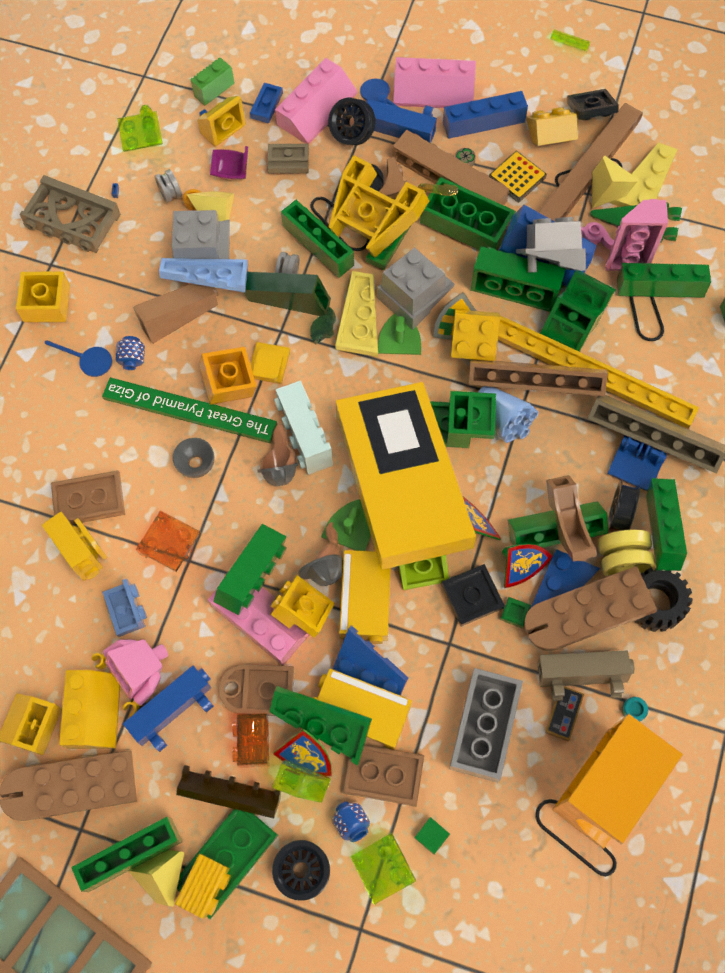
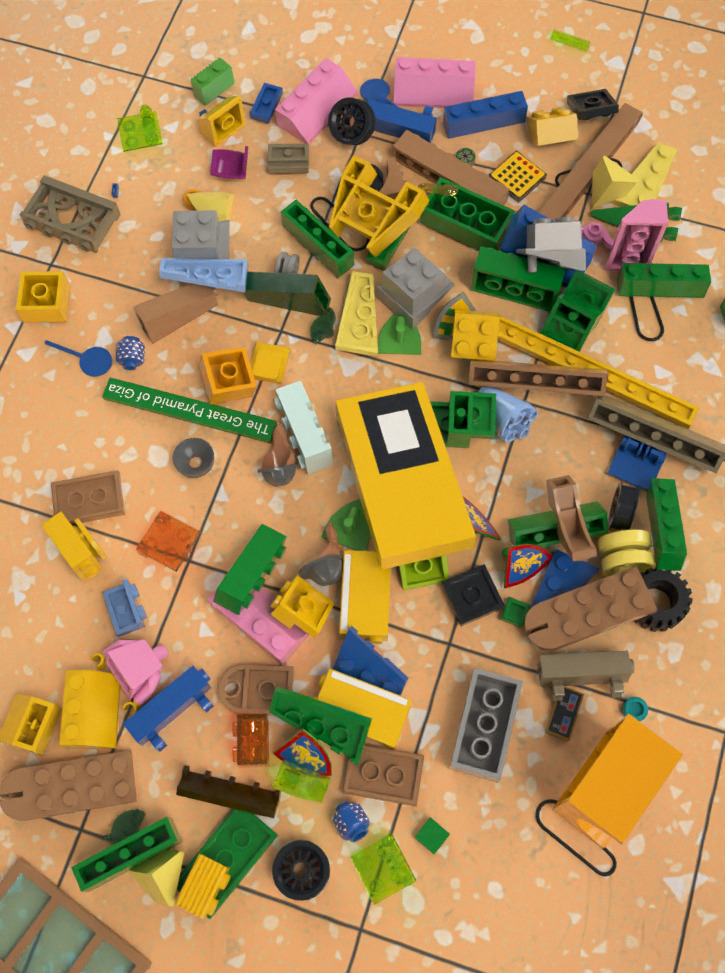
light grey wheel [154,169,182,203] -> none
none -> clear green piece [103,809,146,845]

